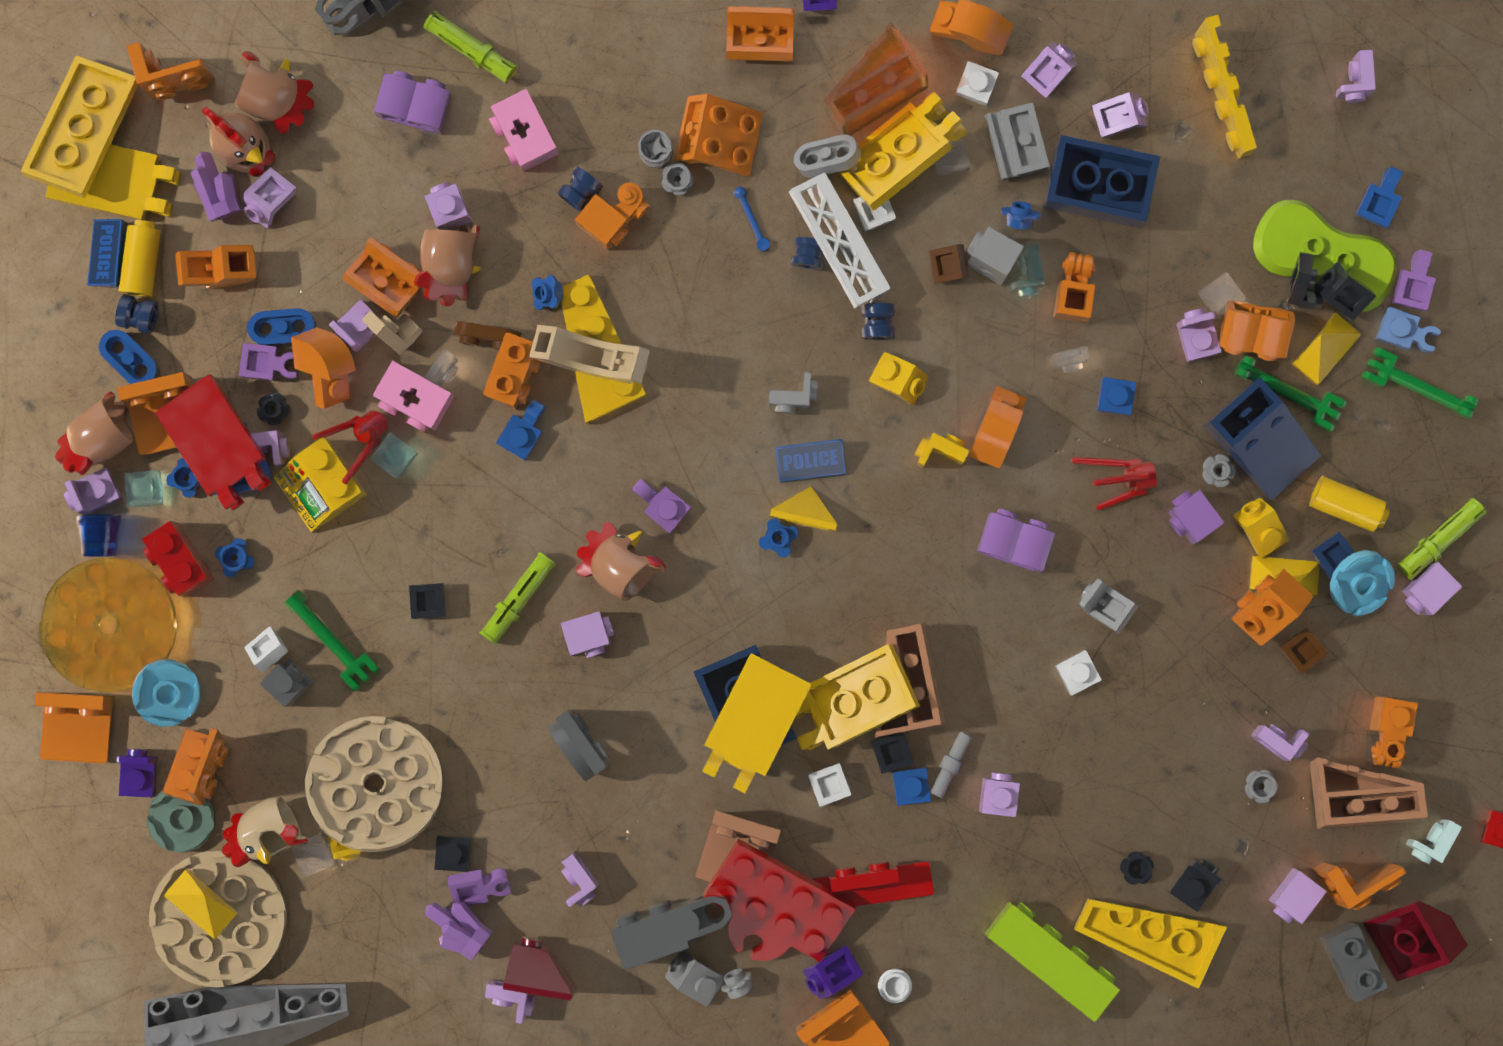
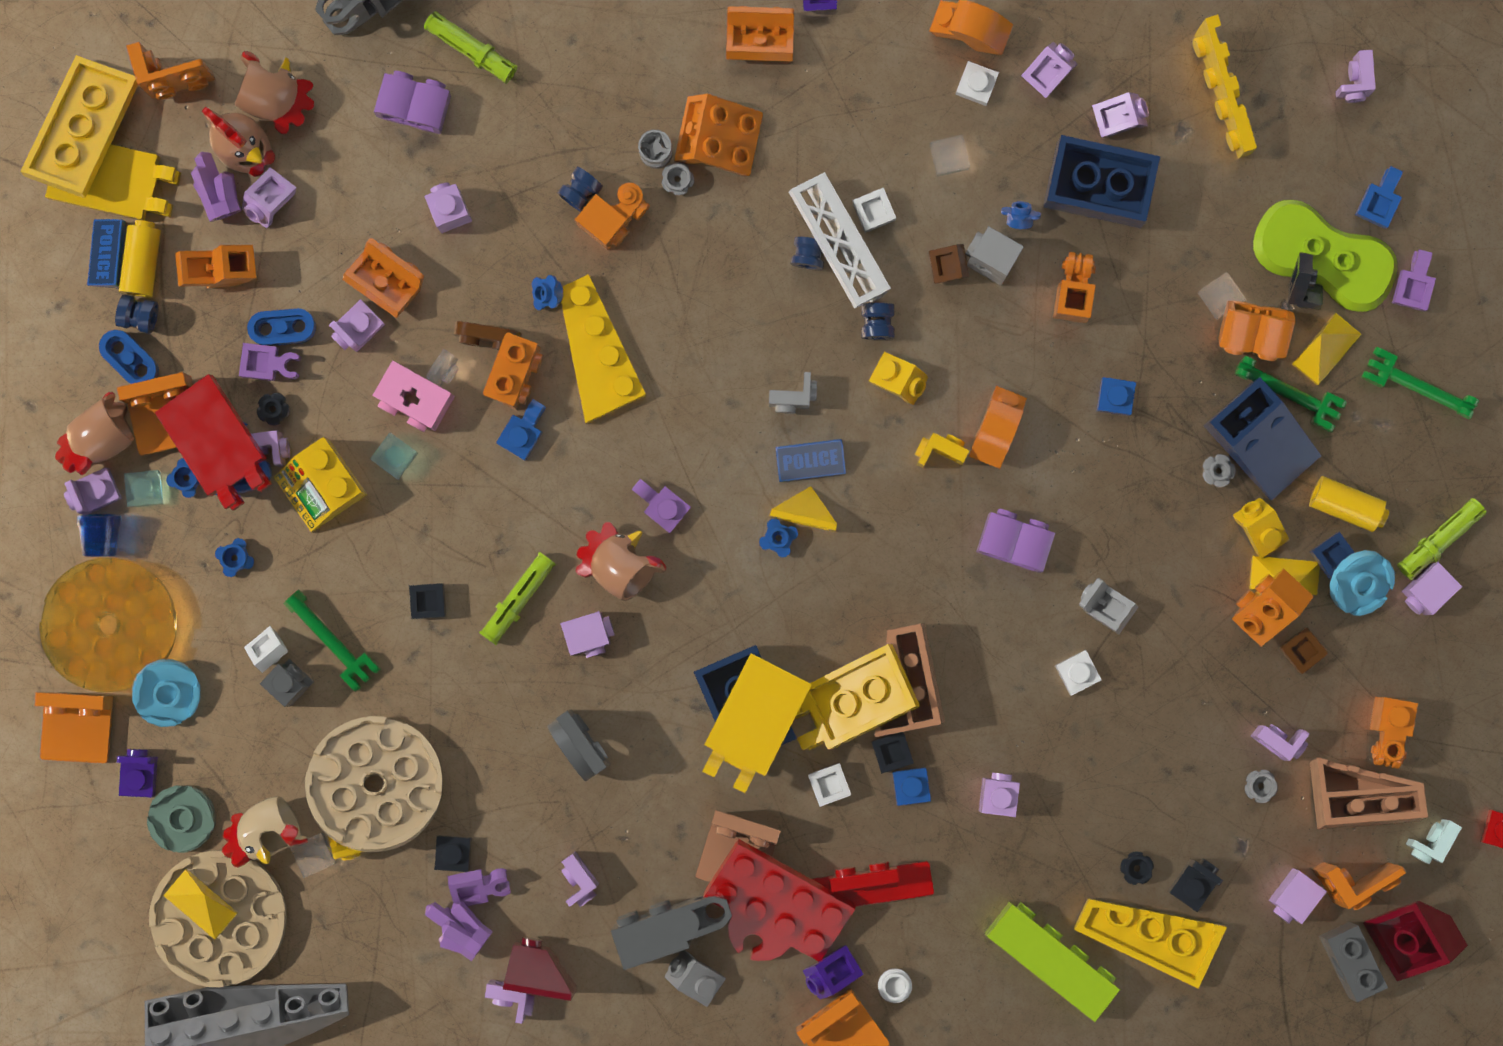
red brick [142,521,215,597] -> none
orange bracket [162,728,228,807] -> none
orange brick [291,327,356,409] -> none
red plant [312,410,388,484] -> none
tan bracket [362,310,422,356] -> none
nougat piece [414,225,481,307] -> none
bright pink brick [489,89,559,172] -> none
tan arch [529,325,650,384] -> none
light grey plate [721,968,753,999] -> none
blue hinge [734,186,770,252] -> none
light grey plate [794,134,861,178] -> none
clear orange wedge [824,20,929,136] -> none
yellow tile [838,92,967,211] -> none
light grey bar [930,732,972,798] -> none
light grey plate [985,102,1050,181] -> none
clear light blue bracket [1009,244,1045,297] -> none
clear plate [1051,346,1090,374] -> none
red plant [1072,457,1157,510] -> none
medium lavender brick [1168,490,1224,544] -> none
lavender bracket [1177,308,1221,362] -> none
black bracket [1316,262,1376,321] -> none
medium blue plate [1375,307,1441,353] -> none

